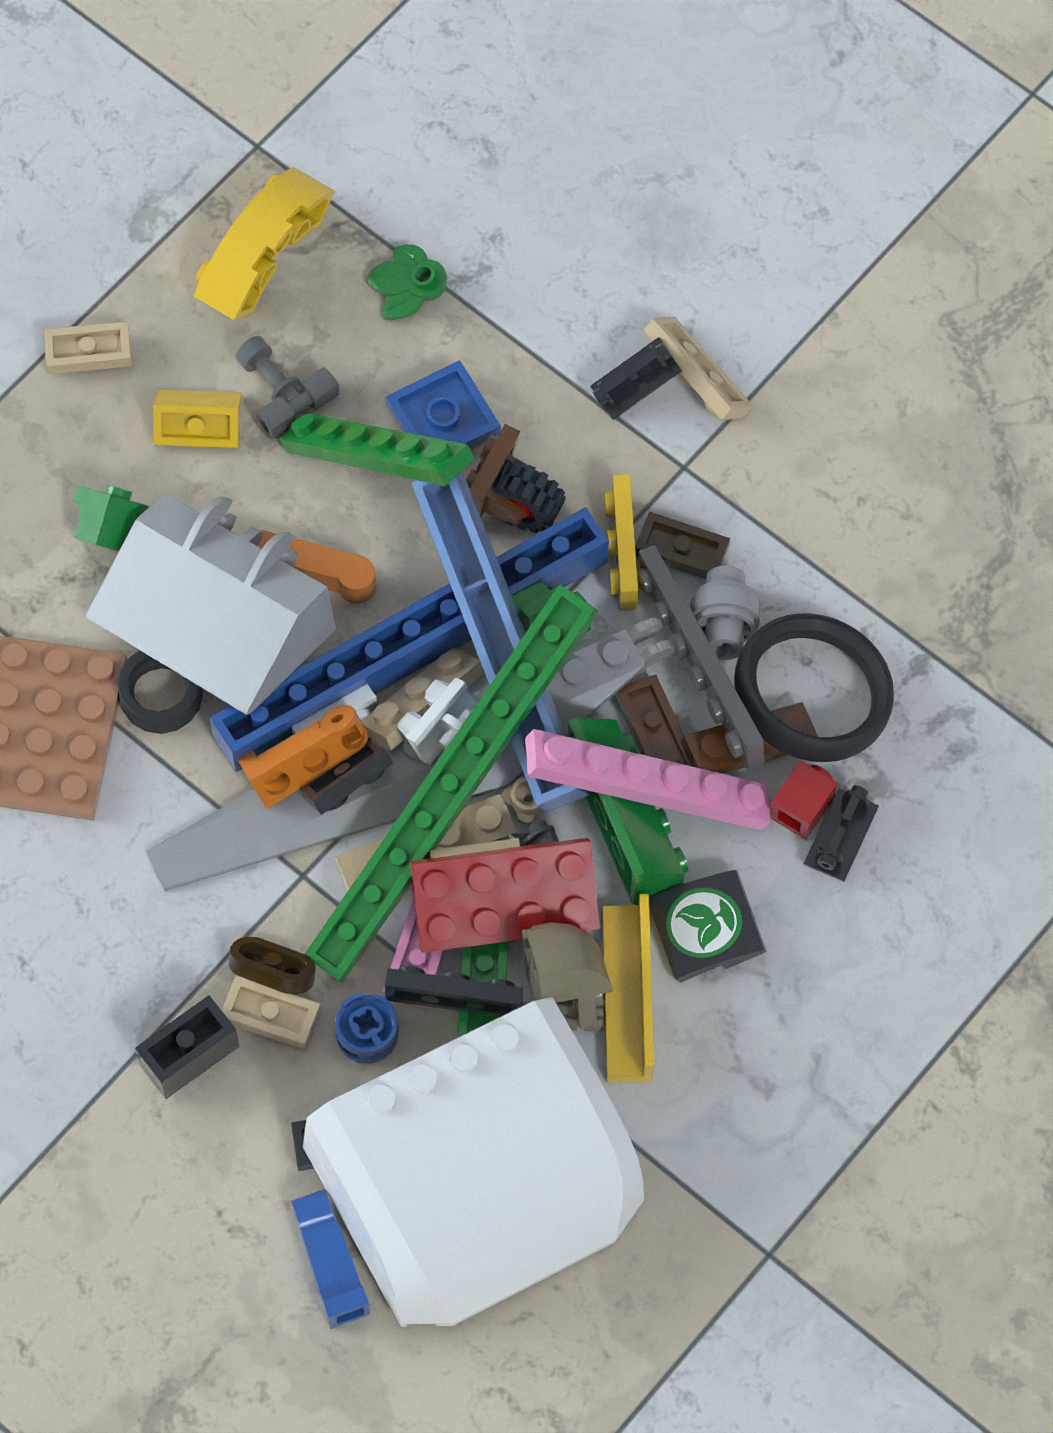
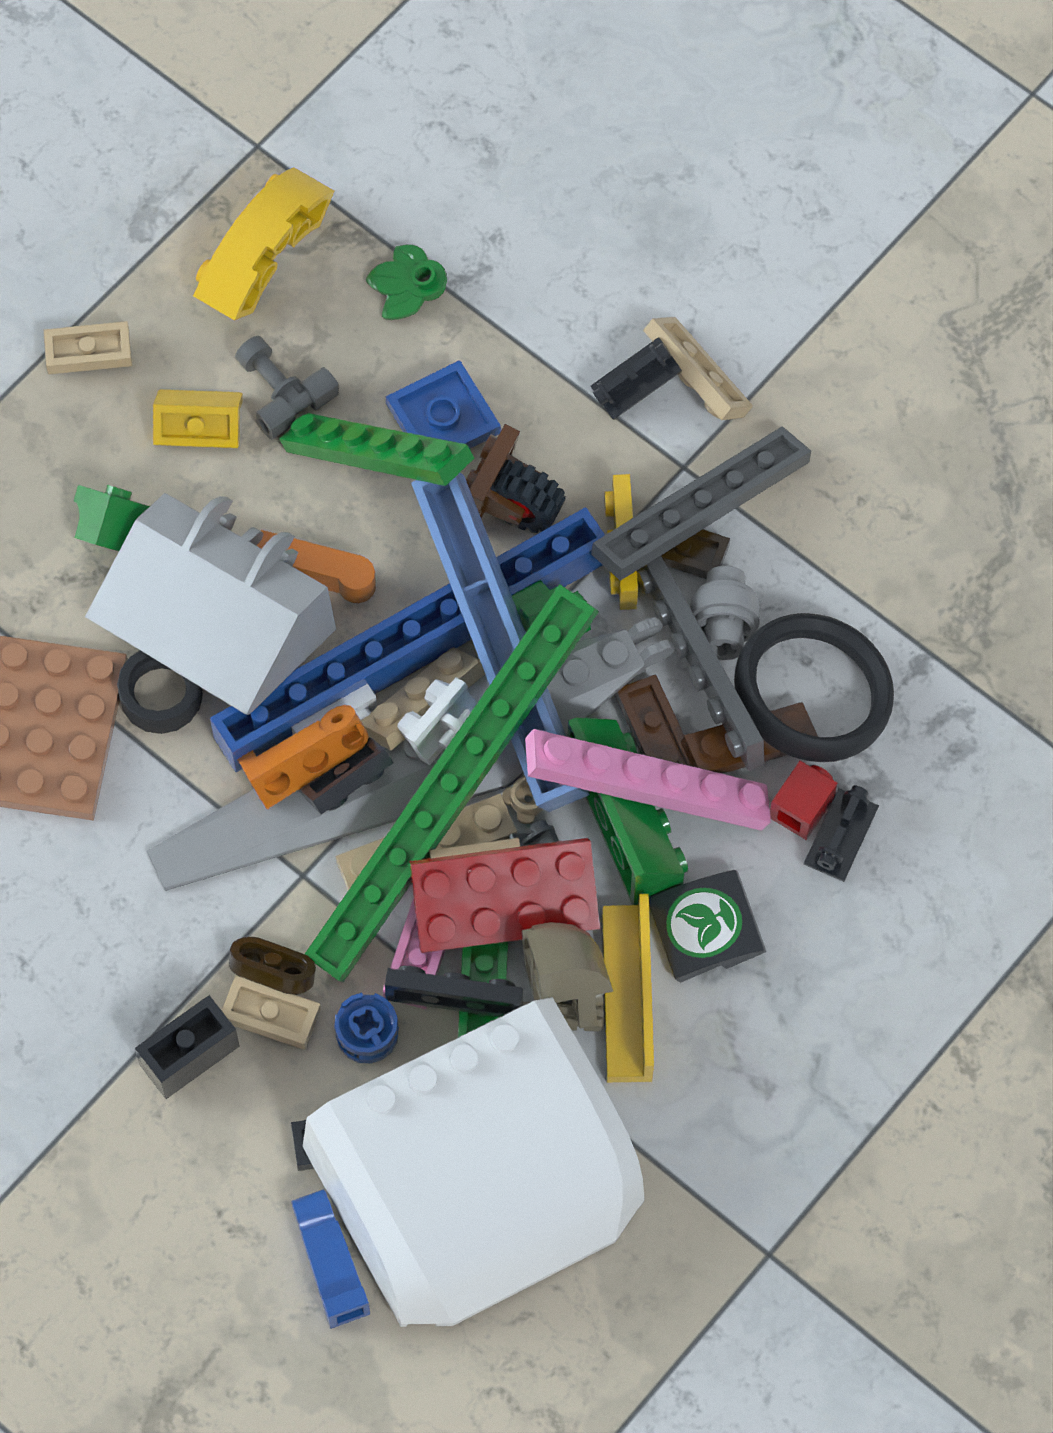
none -> dark grey plate [591,426,812,581]

